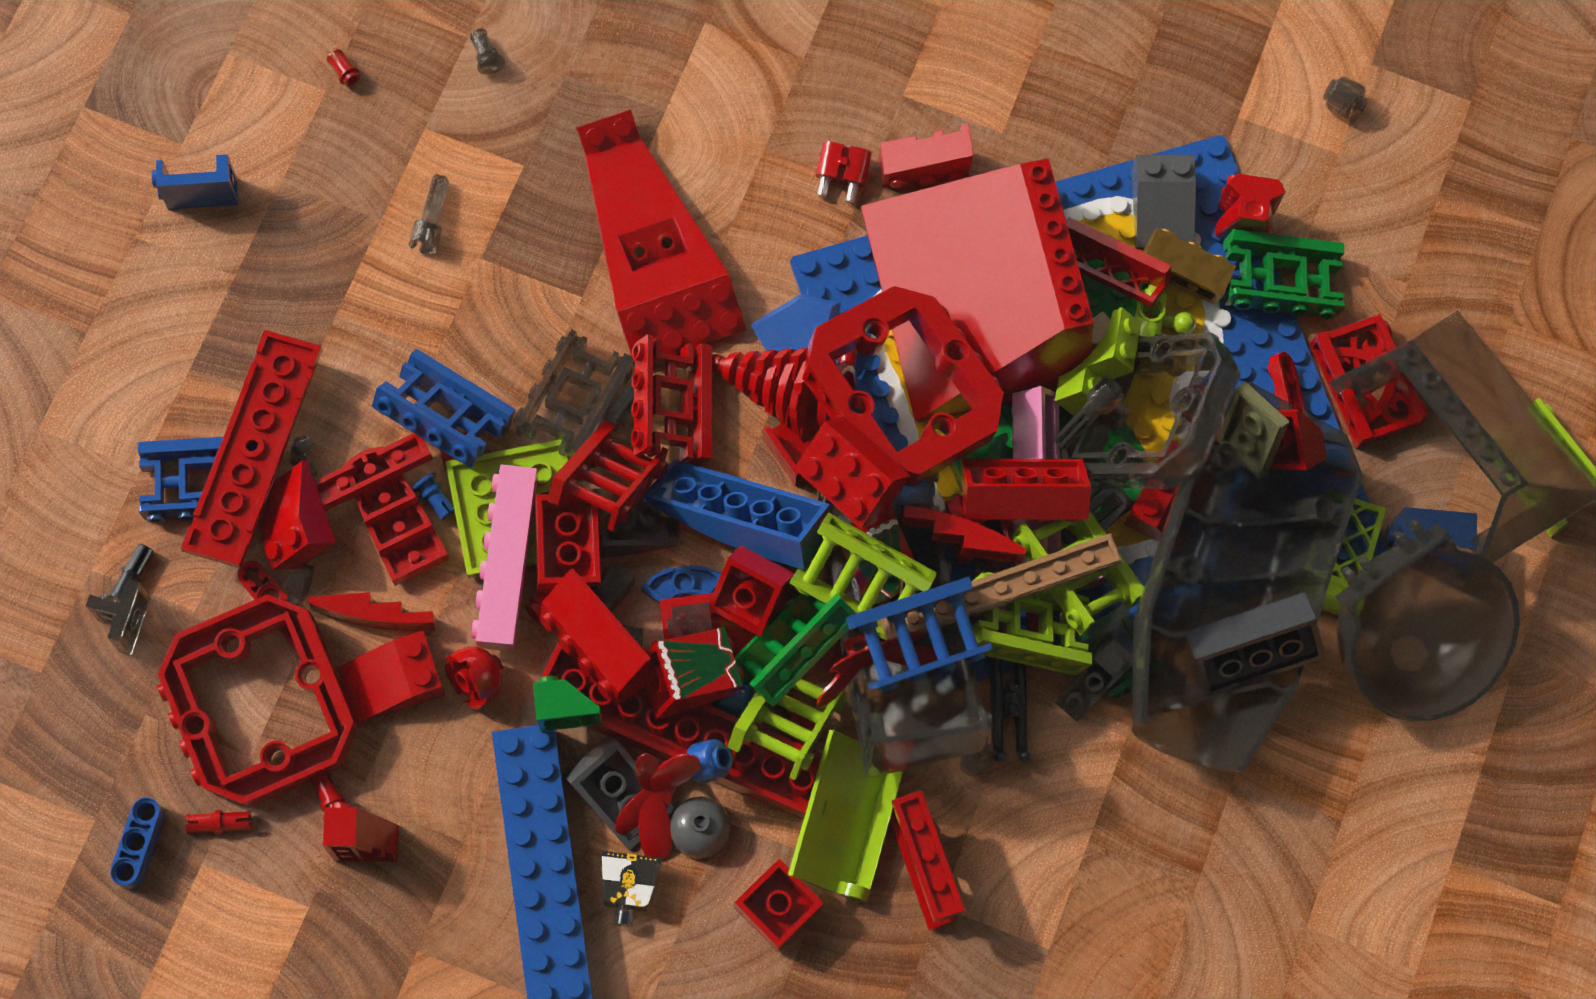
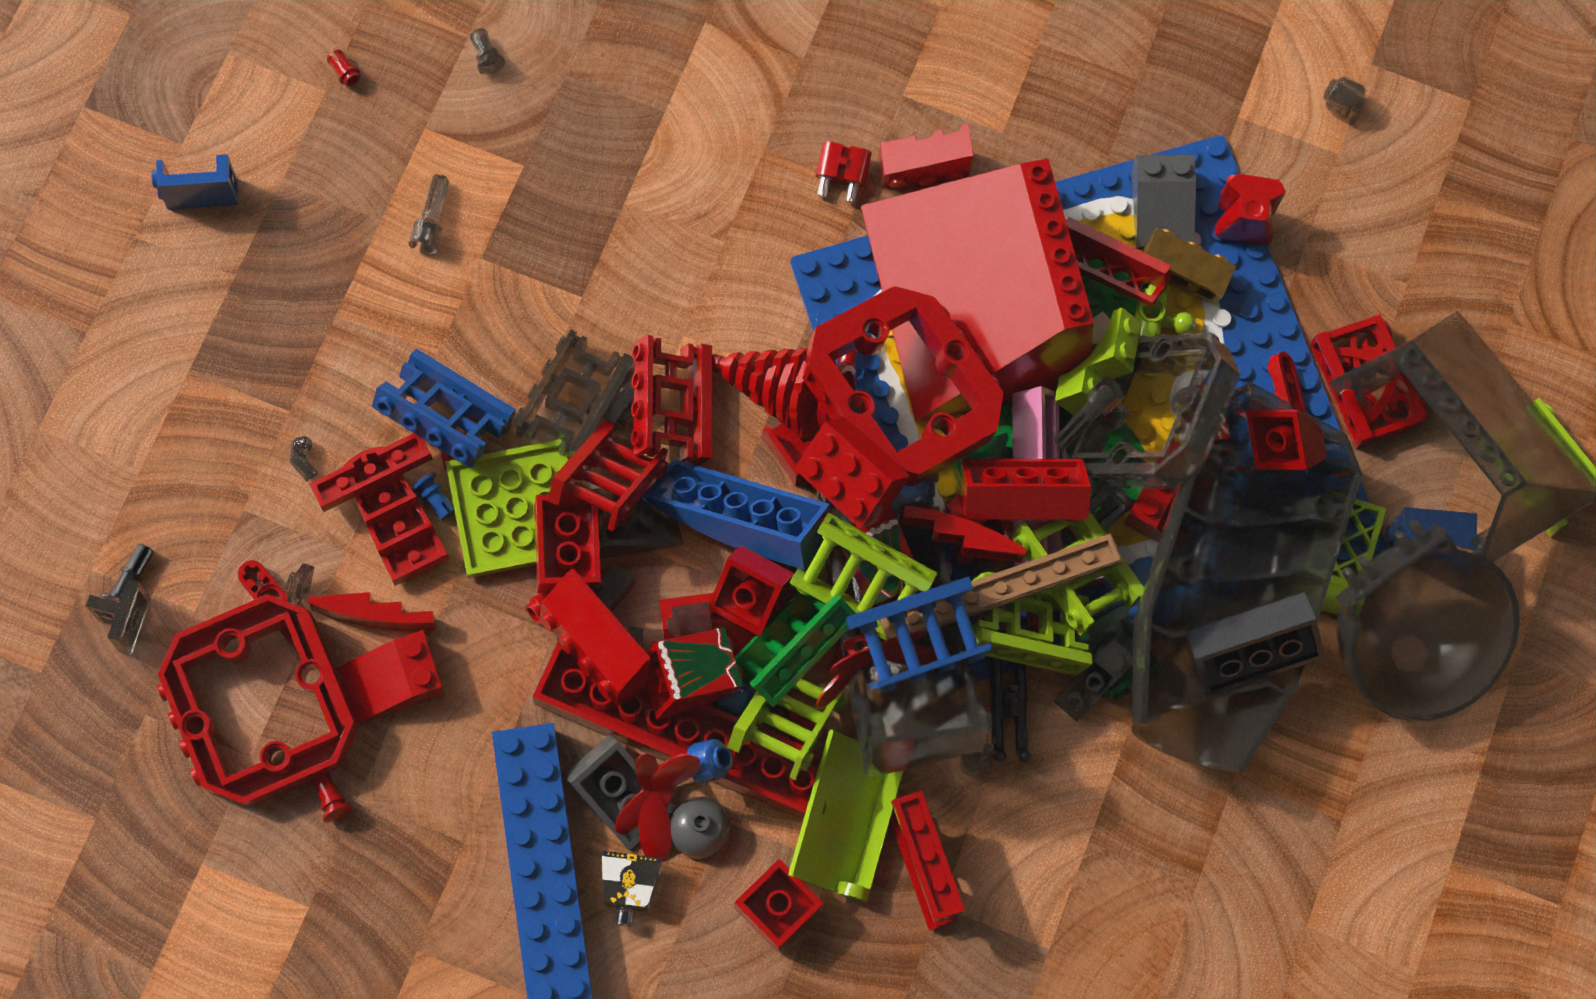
blue beam [110,797,165,890] -> none
blue fence [138,437,264,523] -> none
red piece [181,329,322,569] -> none
red pin [185,810,252,835] -> none
red slope [262,460,336,570] -> none
red wedge [323,802,399,862] -> none
red cylinder [445,646,503,710] -> none
bright pink brick [471,464,538,652] -> none
green slope [533,676,603,732] -> none
red wing [575,109,746,367] -> none
blue tile [641,565,721,604] -> none
blue tile [750,294,841,352] -> none
olive tile [1217,381,1290,480] -> none
green fence [1223,229,1346,320] -> none

